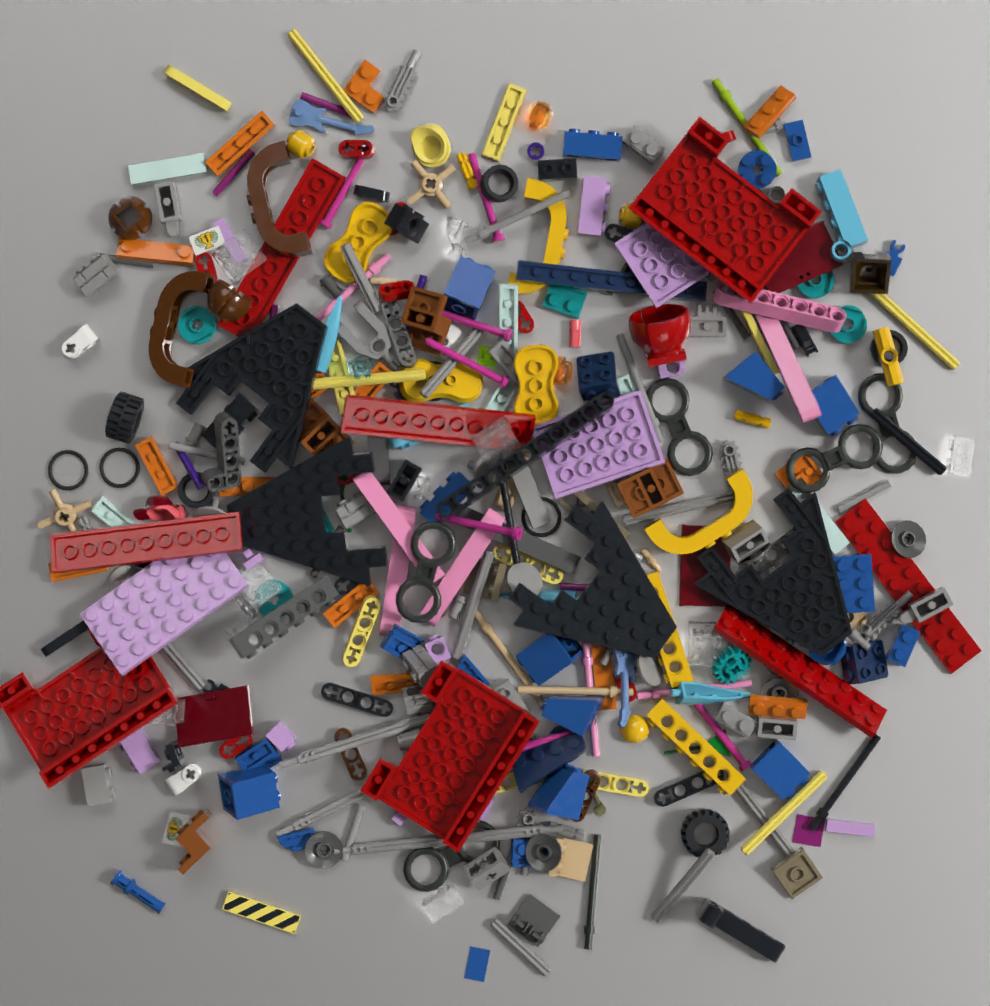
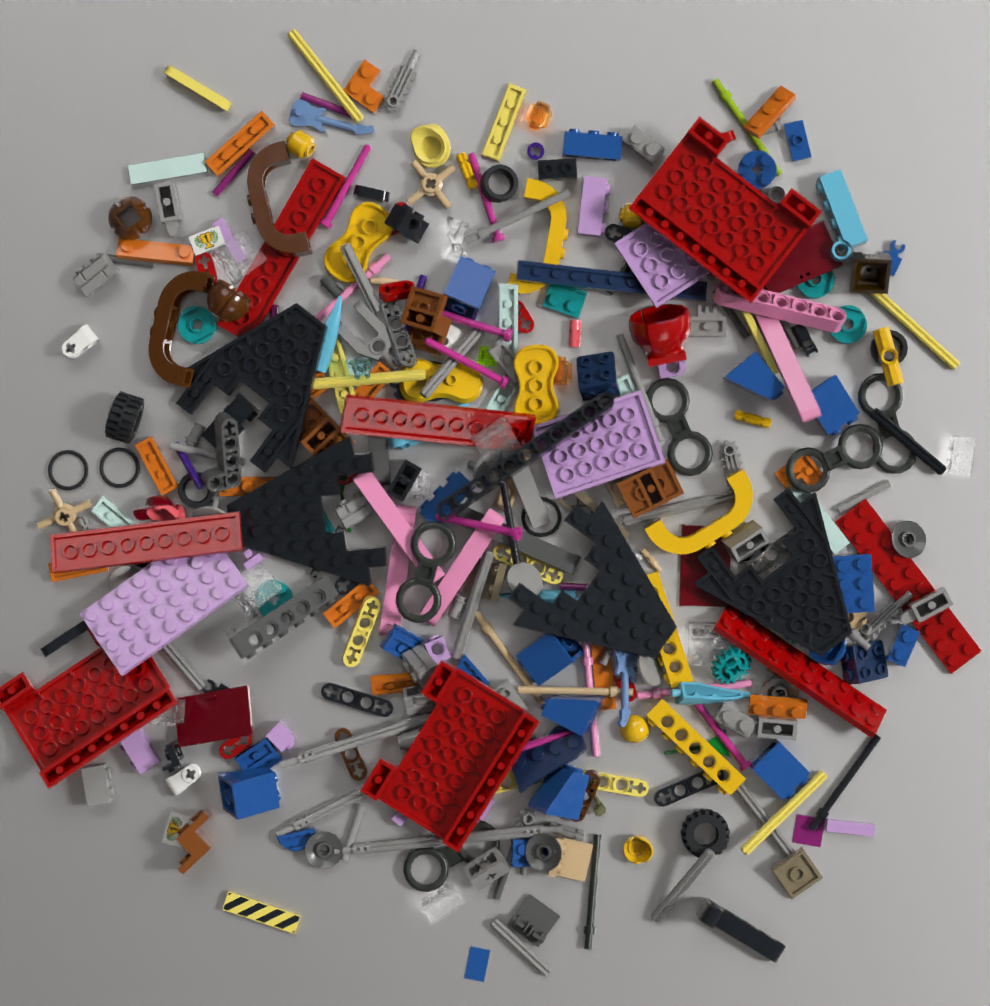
blue pin [110,869,166,914] -> none
red beam [338,140,375,160] -> none
none -> yellow hair [623,835,653,864]

